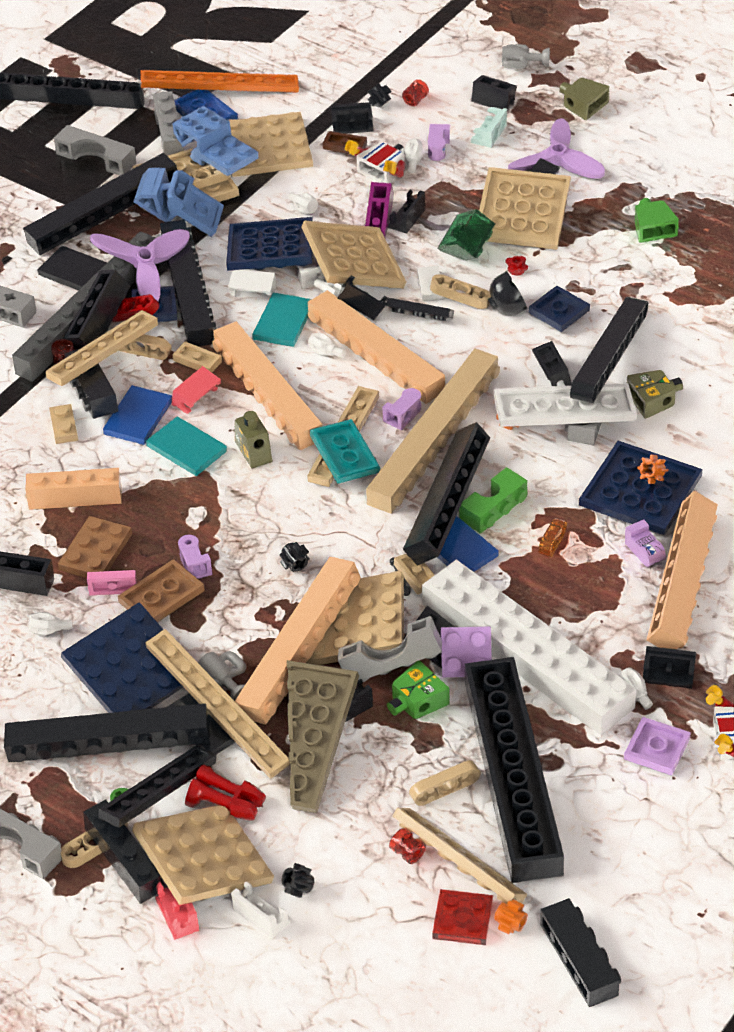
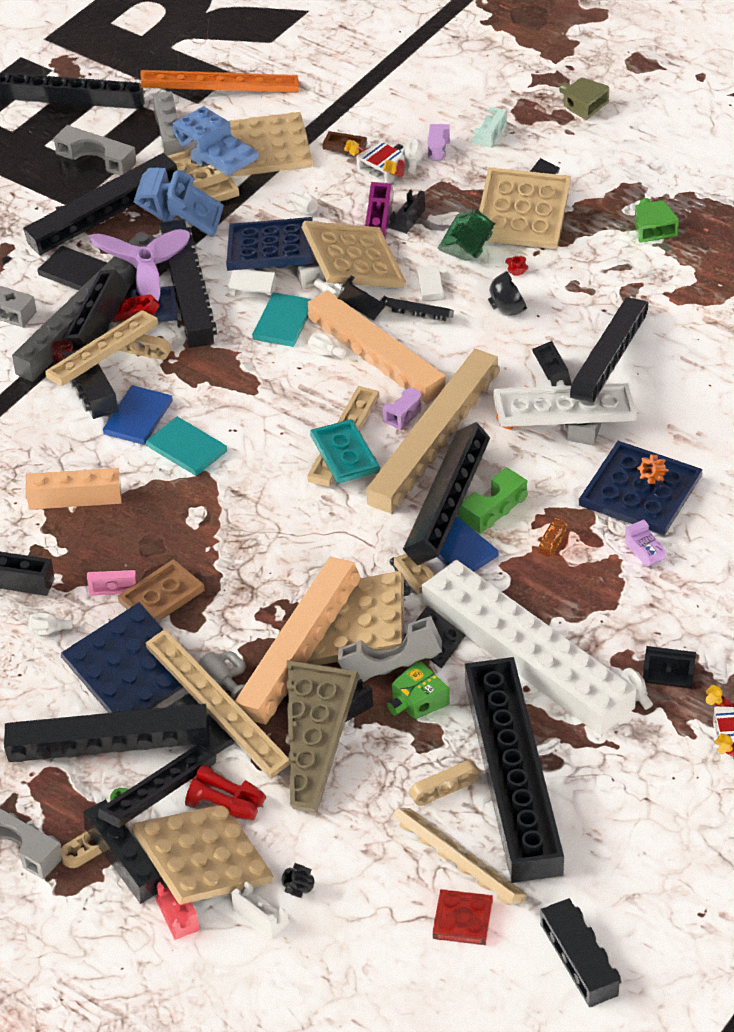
tan plate [49,404,78,444] -> none
medium nougat plate [58,516,132,578] -> none
coral hinge [171,366,221,414] -> none
tan plate [173,342,222,372] -> none
blue tile [174,89,238,121] -> none
lavender leg [178,535,212,579] -> none
light nougat brick [212,321,323,450] -> none
olive torso [234,411,273,469] -> none
black gear [279,542,310,572] -> none
black hinge [331,102,373,134] -> none
black gear [367,83,392,108] -> none
clear red wheel [389,828,426,864] -> none
clear red wheel [402,79,429,107] -> none
tan beam [430,274,491,309] -> none
lavender plate [441,626,492,677] -> none
black hinge [471,75,517,111] -> none
orange gear [494,899,528,934] -> none
light grey piece [502,44,550,69] -> none
lavender piece [508,118,605,179] -> none
dark blue plate [528,285,590,332] -> none
lavender plate [624,717,691,775] -> none
olive torso [626,370,683,419] -> none
light nougat brick [647,490,718,649] -> none

